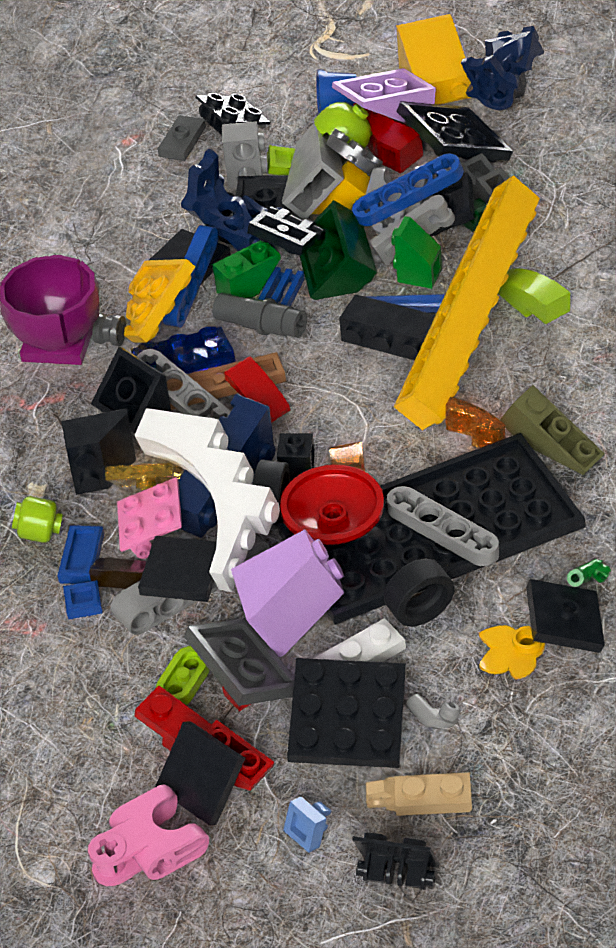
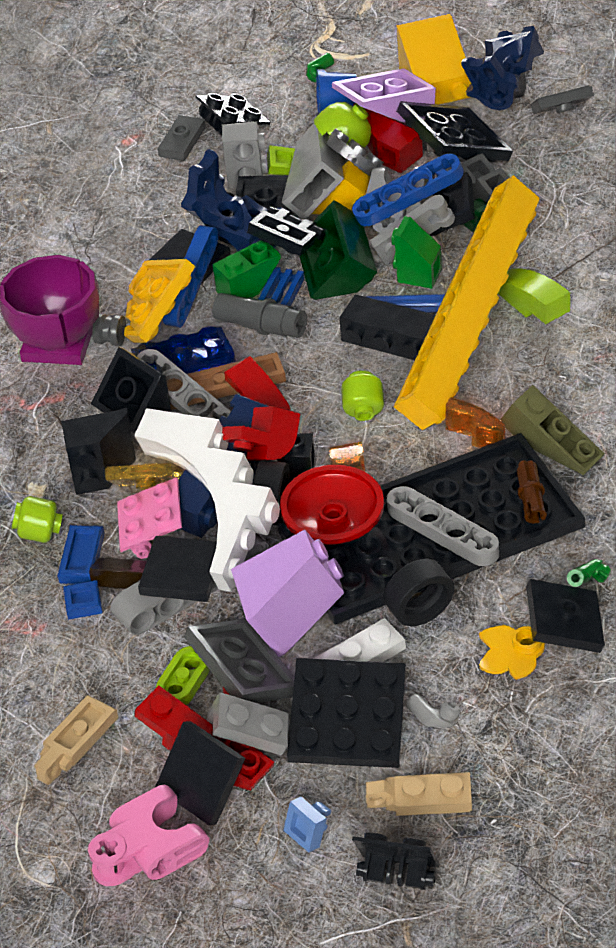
none -> tan hinge [34,695,118,785]
none -> light grey bracket [207,692,288,756]
none -> red brick [222,406,300,461]
none -> green arm [306,53,334,83]
none -> lime head [341,371,384,421]
none -> reddish brown axle [517,460,547,524]
none -> dark grey plate [531,85,594,114]

